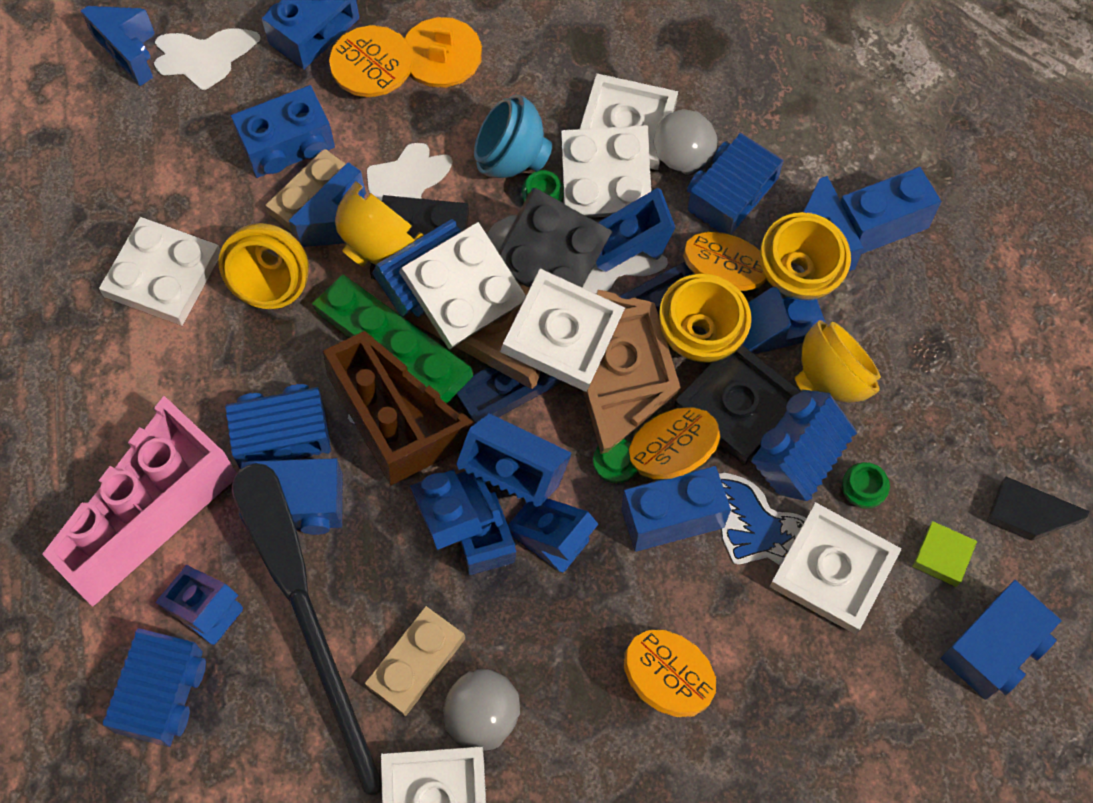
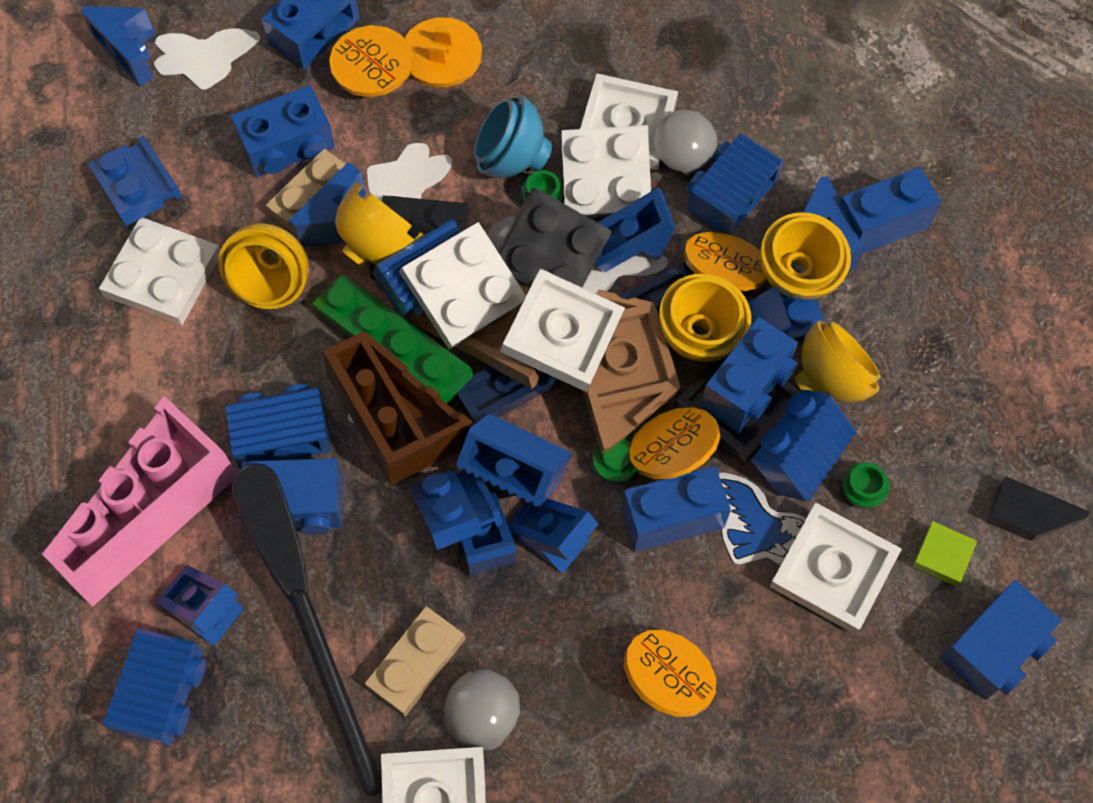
none -> blue plate [88,135,182,226]
none -> blue brick [700,317,798,434]

